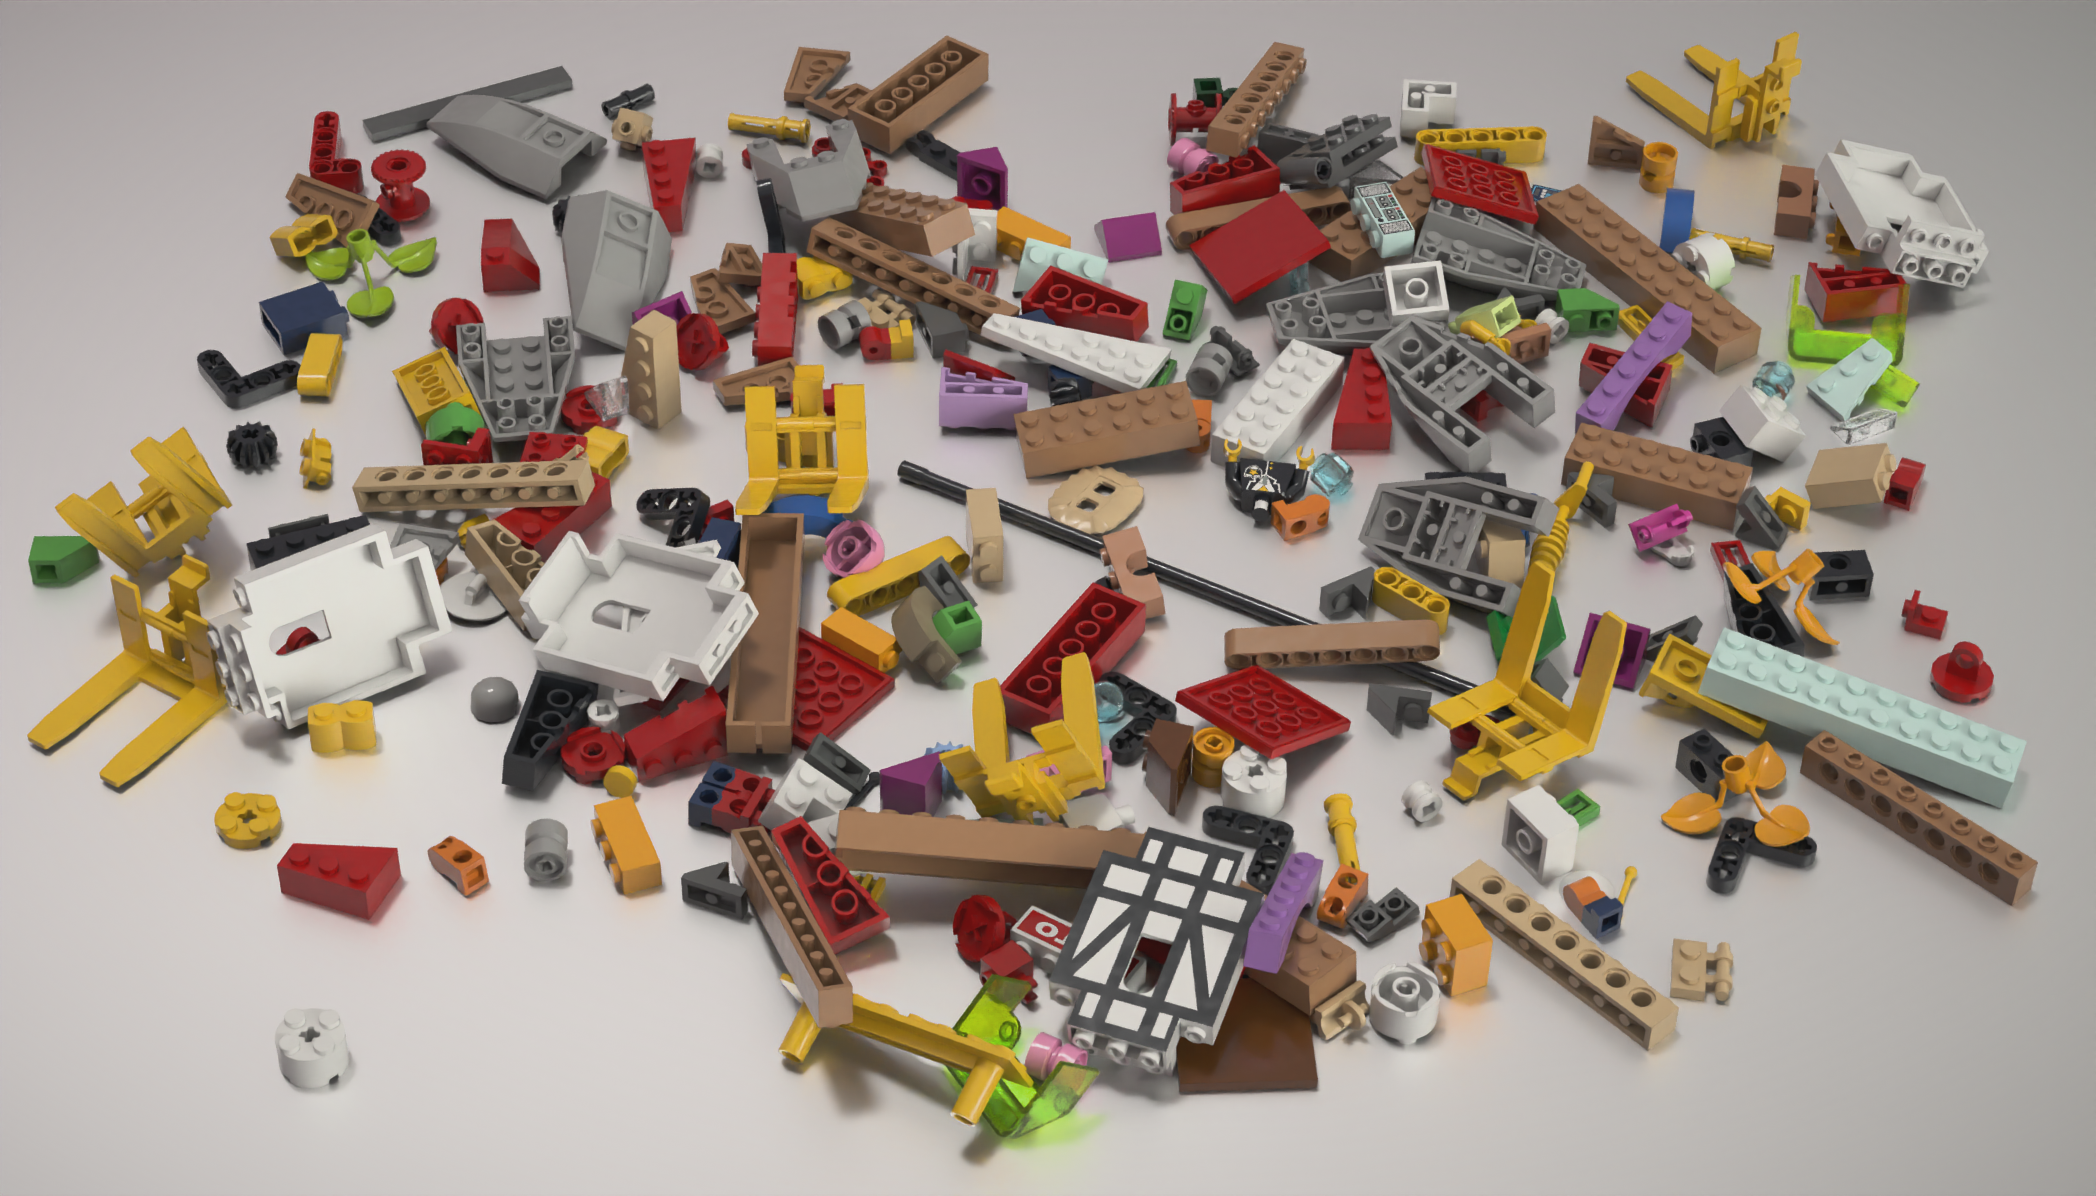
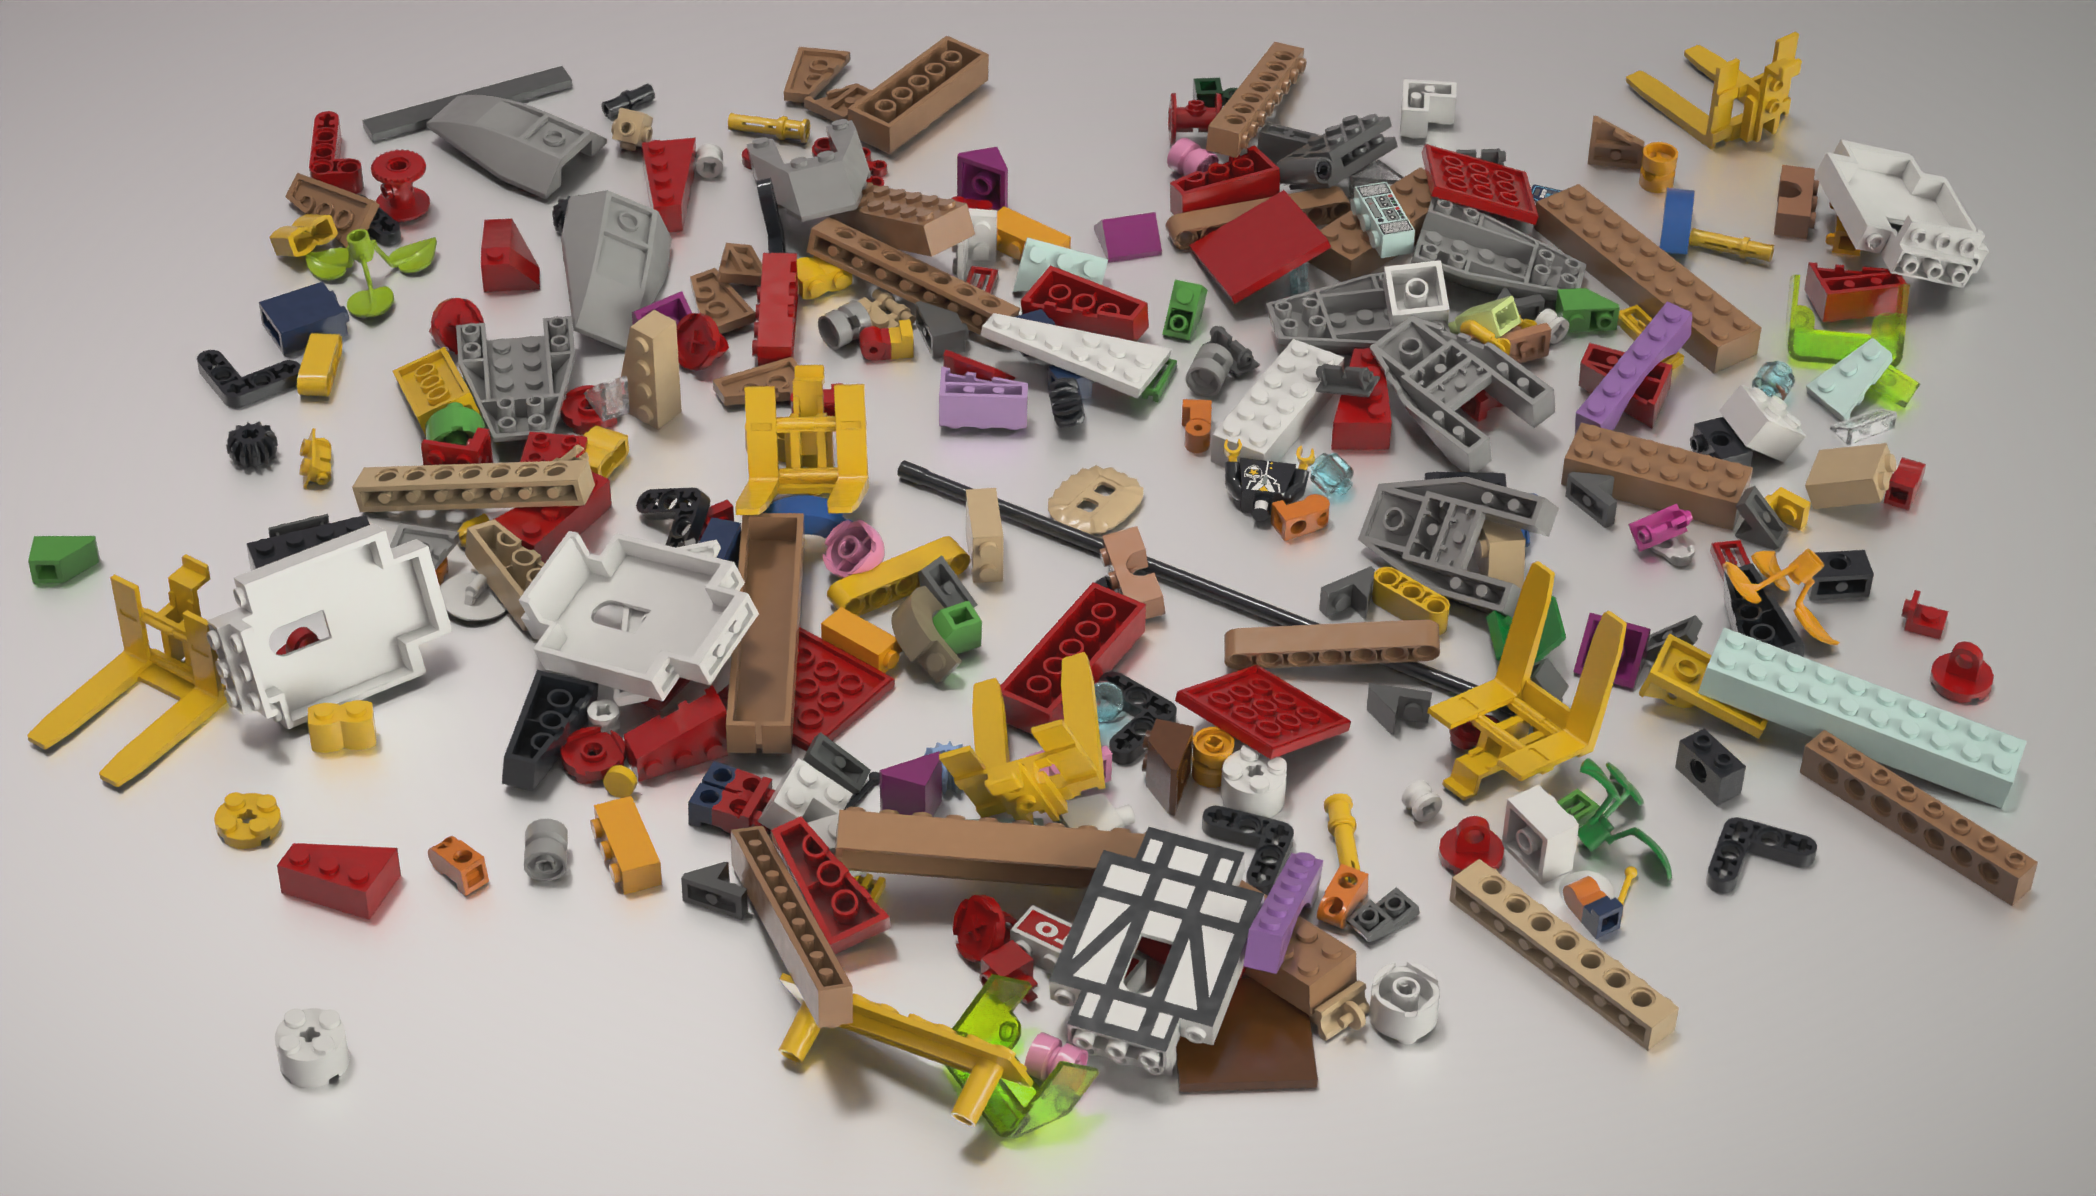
yellow piece [55,427,232,578] -> none
light grey hair [470,677,519,722] -> none
black hinge [905,130,961,181] -> none
medium nougat brick [1013,381,1200,479] -> none
yellow beam [1414,126,1547,165] -> none
light orange brick [1419,894,1493,997] -> none
yellow piece [1528,462,1594,572] -> none
light orange plant [1661,741,1810,847] -> none
white brick [1670,233,1735,290] -> none
tan plate [1670,939,1733,1001] -> none
none -> dark grey hinge [1316,363,1380,397]
none -> red tile [1438,816,1504,875]
none -> green plant [1577,758,1672,882]

